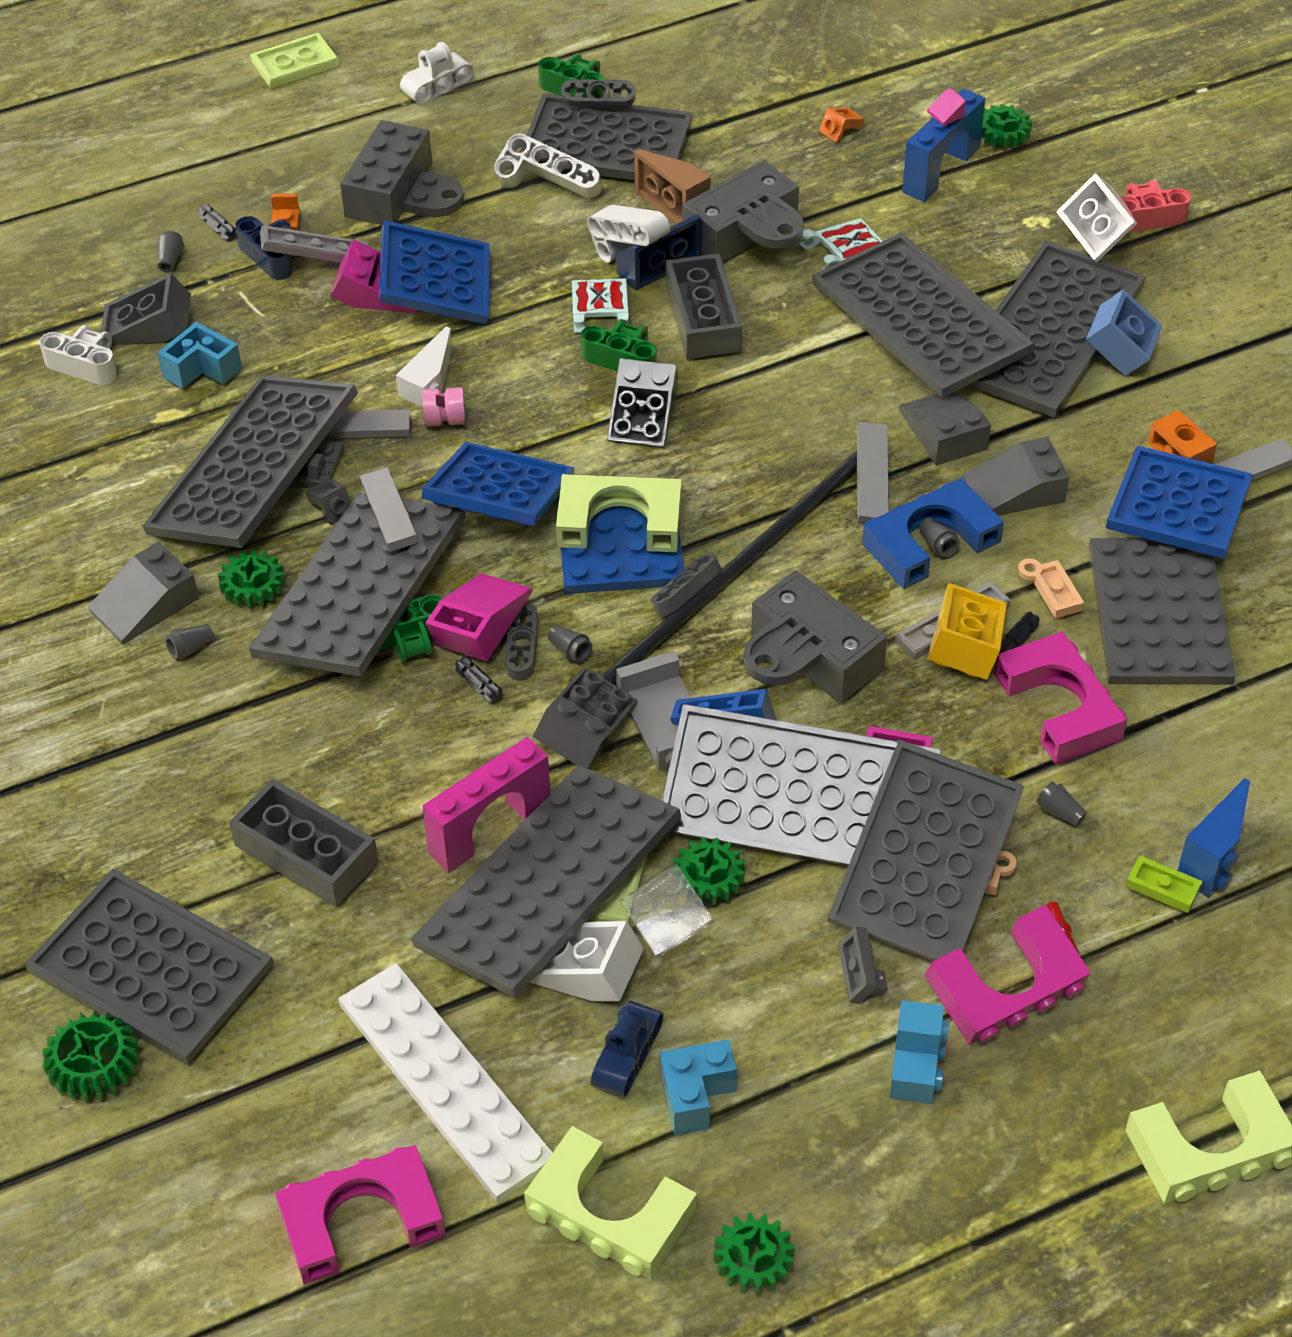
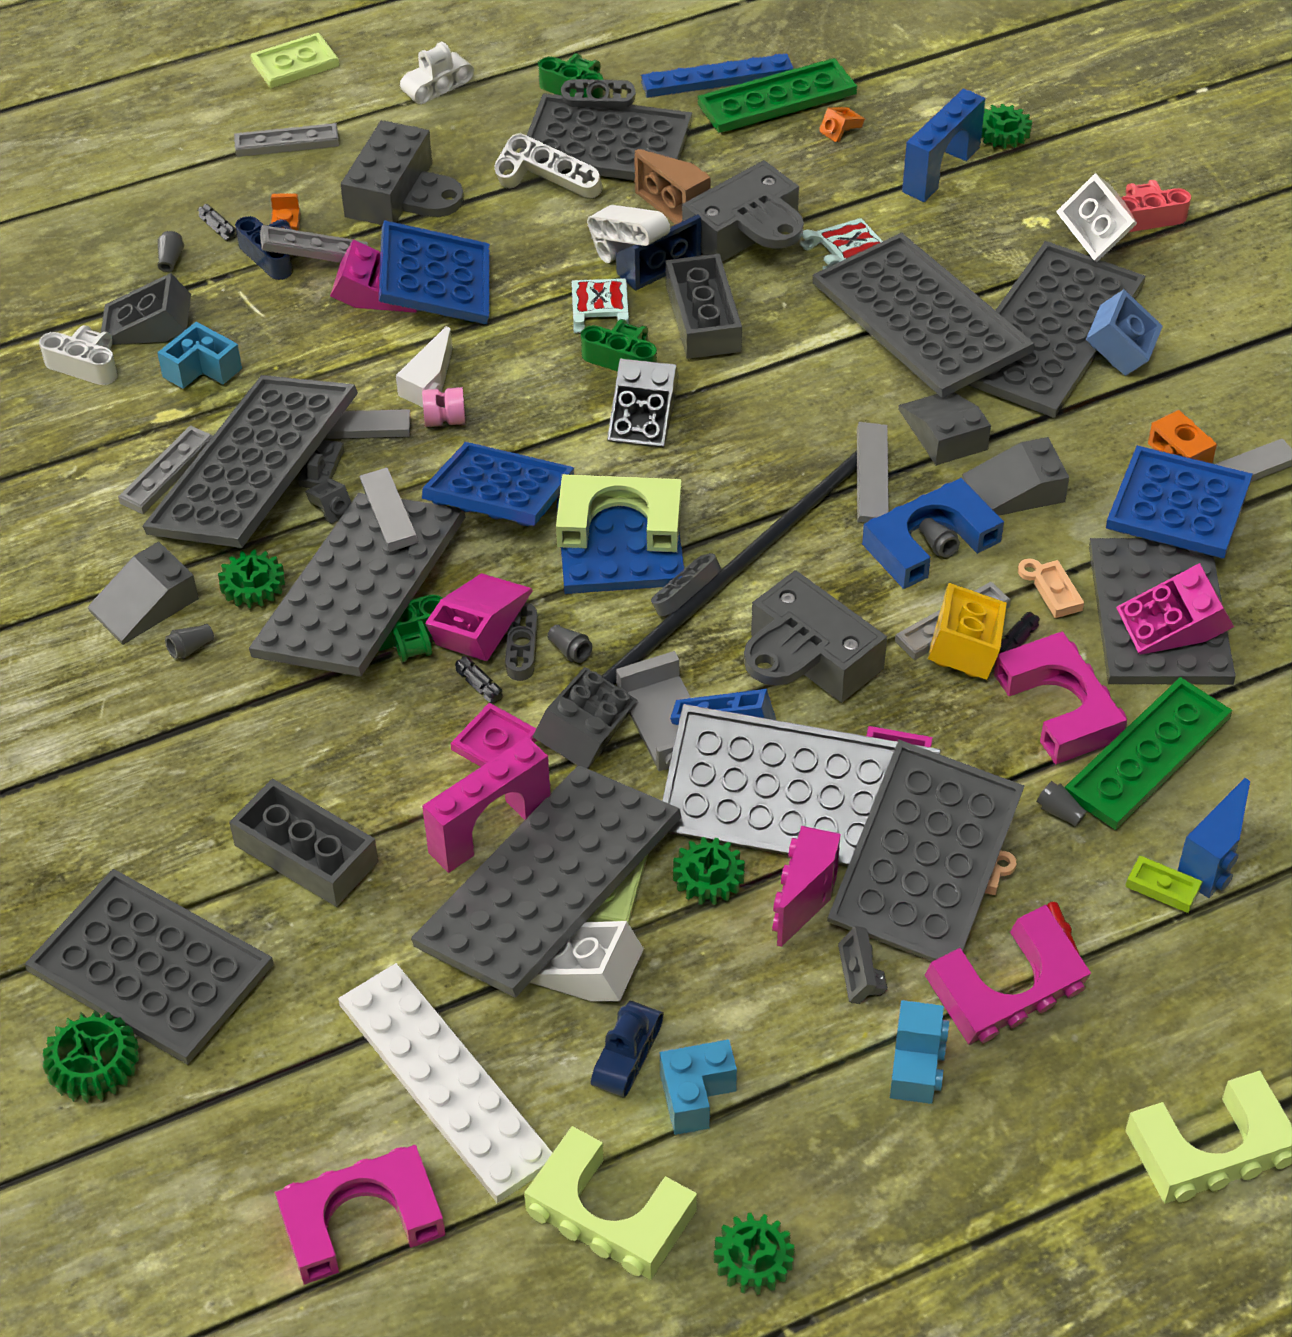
clear plate [620,864,714,958] -> none
slope [927,88,966,126] -> none
none -> light grey tile [118,425,213,514]
none -> light grey tile [234,123,339,157]
none -> dark pink tile [451,703,538,767]
none -> blue plate [641,54,794,98]
none -> green plate [698,58,857,133]
none -> dark pink slope [772,826,841,947]
none -> green plate [1064,677,1233,830]
none -> dark pink slope [1116,563,1234,655]

